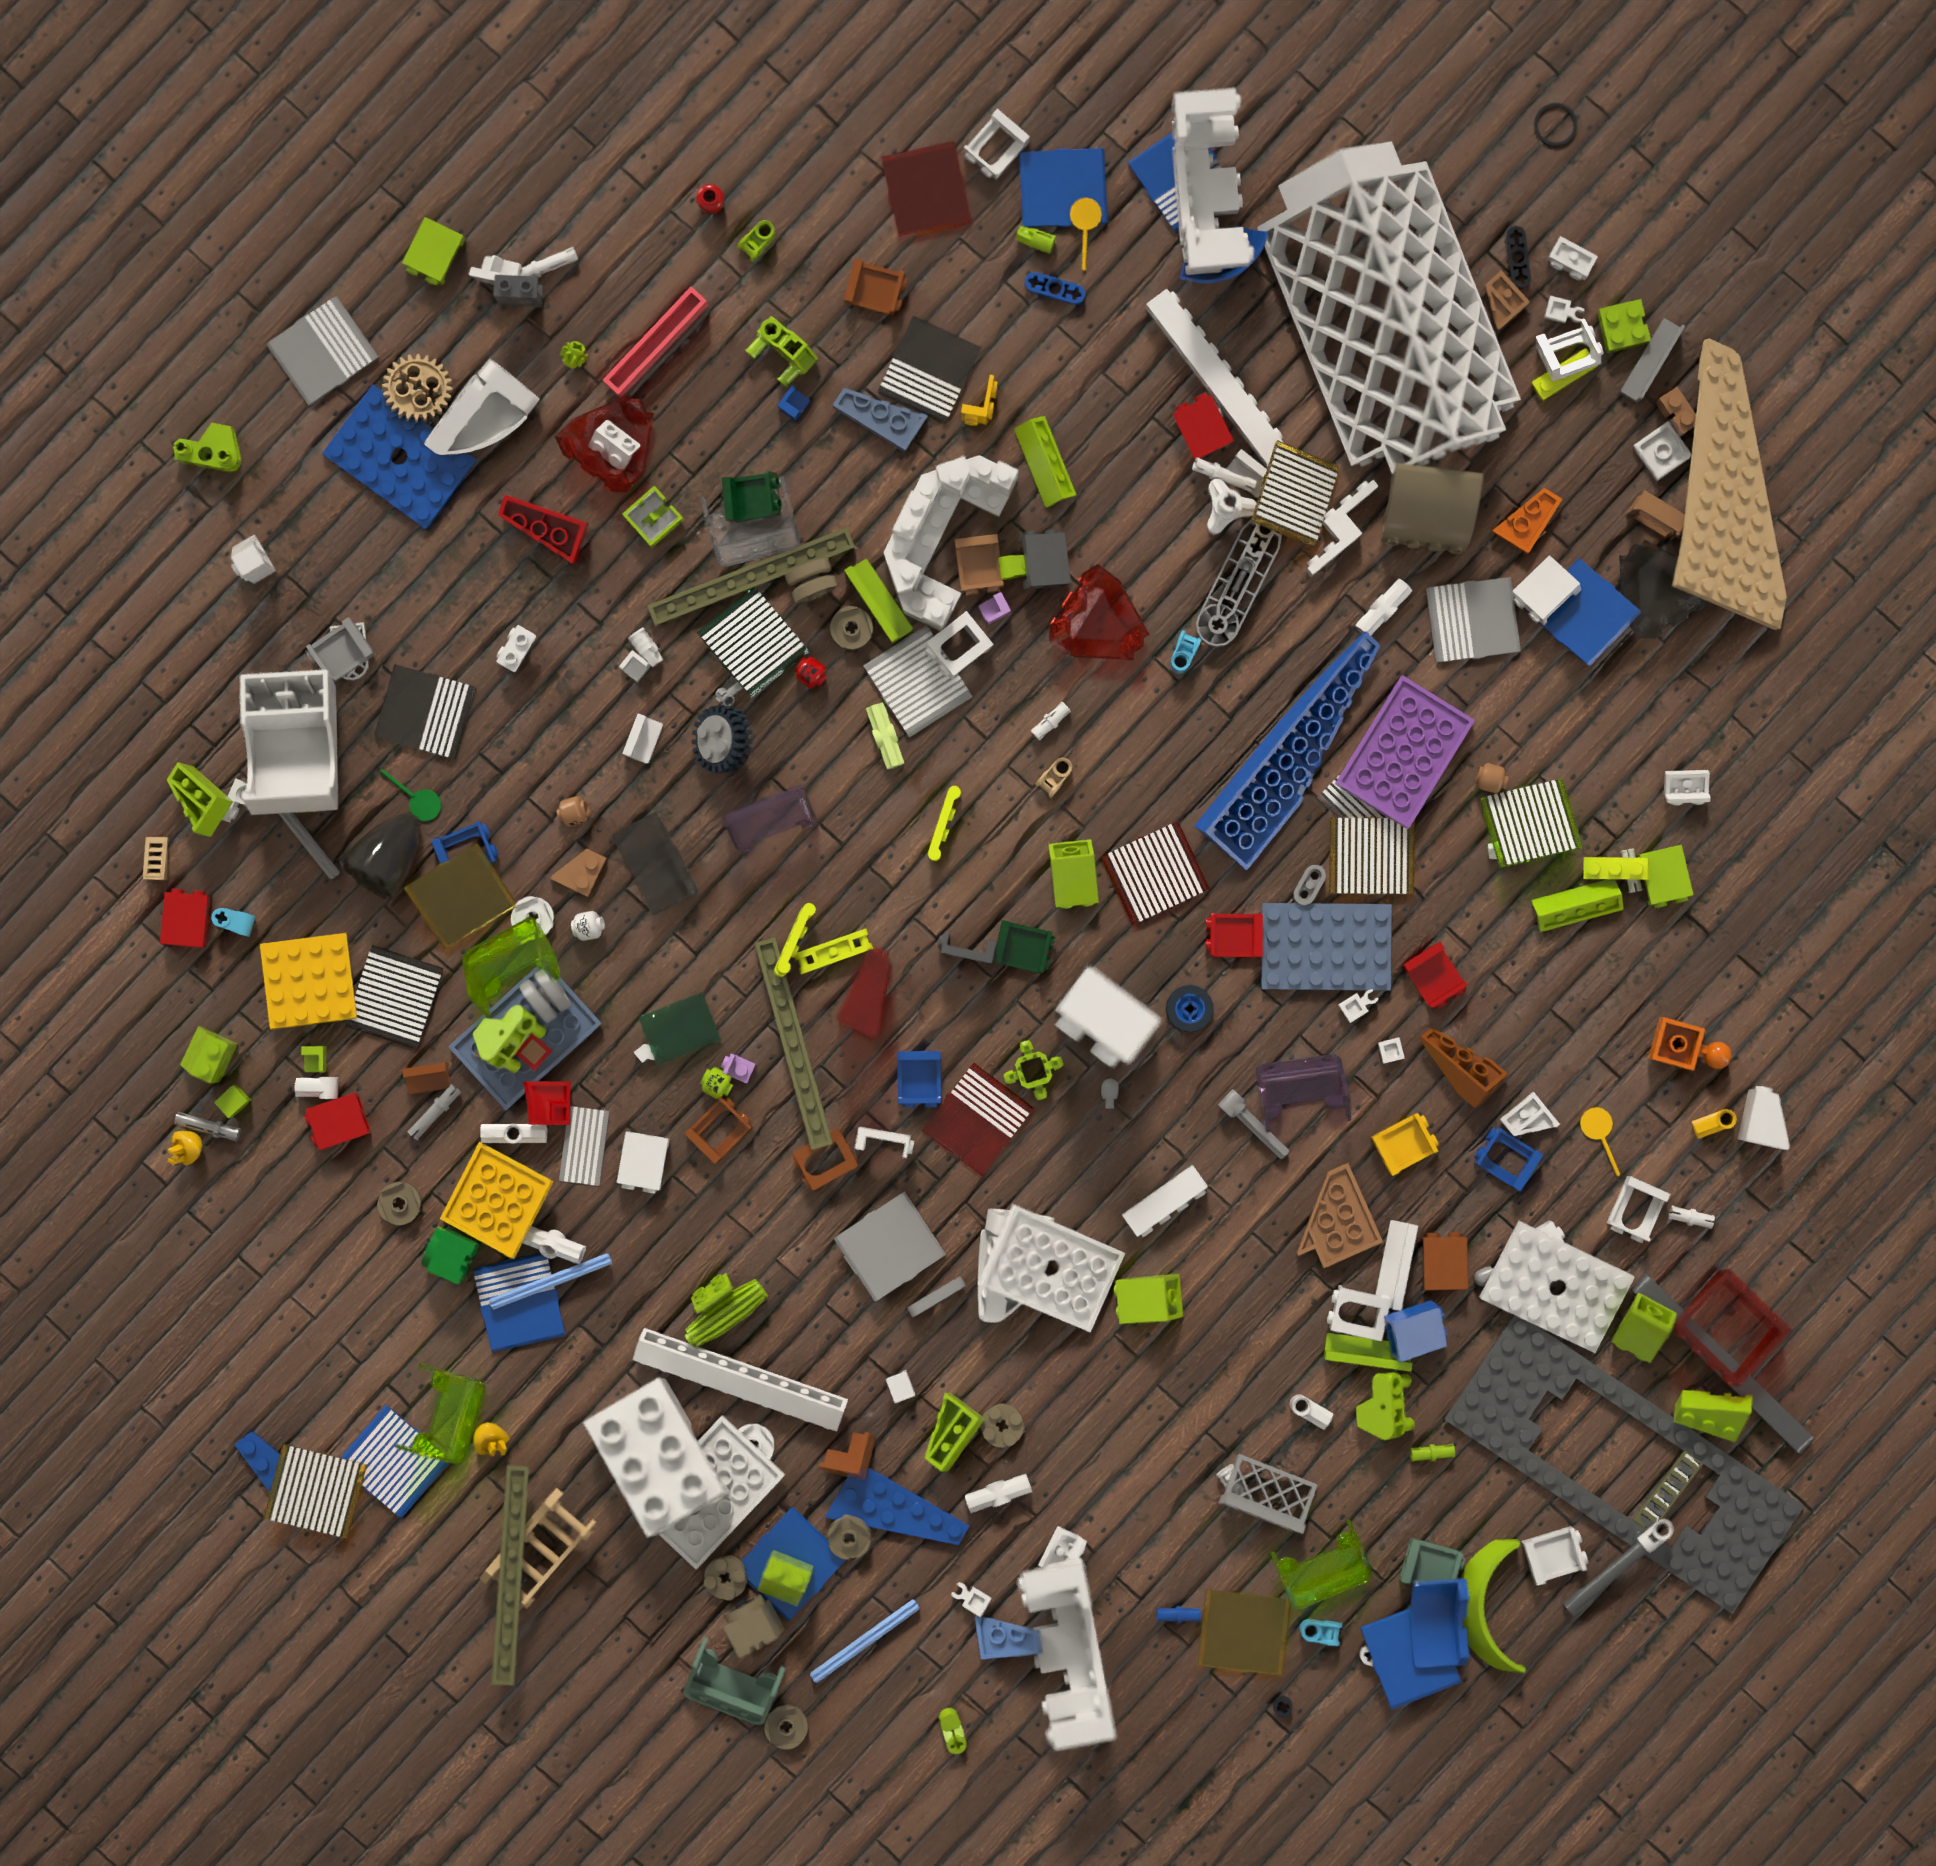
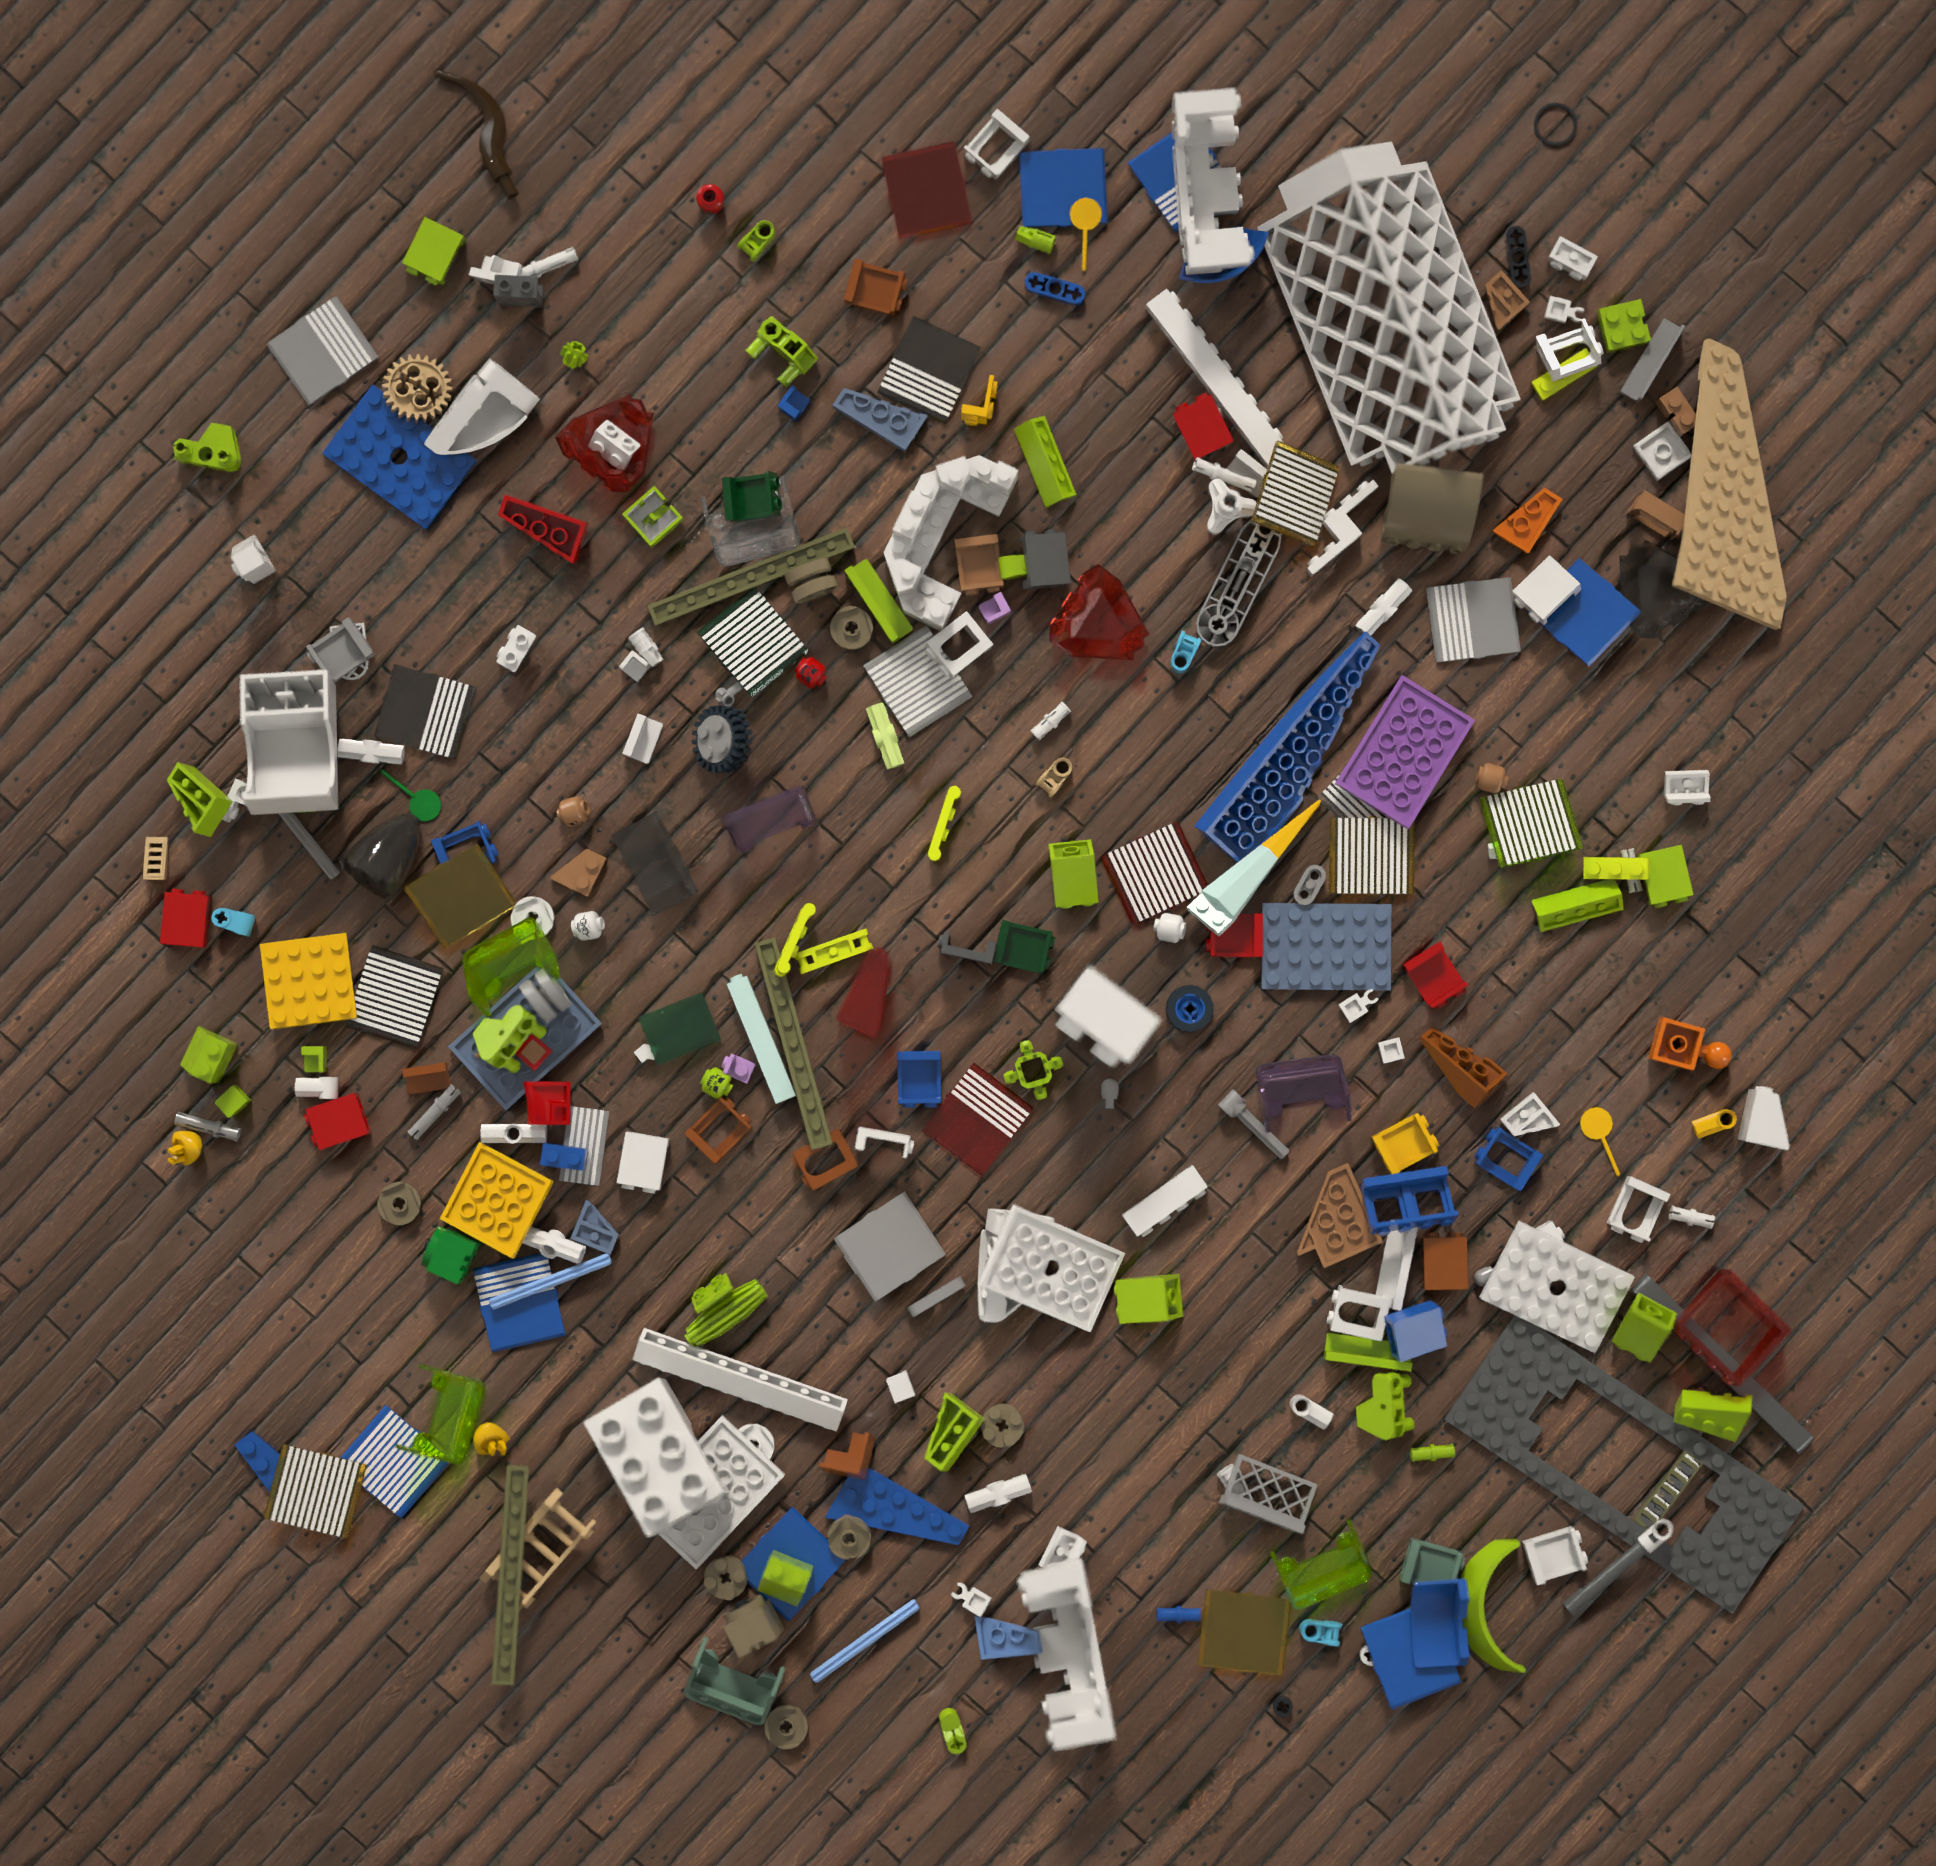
coral brick [603,287,708,399] -> none
none -> white piece [337,739,405,765]
none -> dark brown animal [436,69,519,199]
none -> blue brick [540,1143,588,1171]
none -> sand blue wing [570,1200,619,1255]
none -> light aqua brick [727,974,796,1104]
none -> white head [1153,913,1187,943]
none -> light aqua plate [1187,799,1321,936]
none -> blue window [1360,1166,1459,1236]

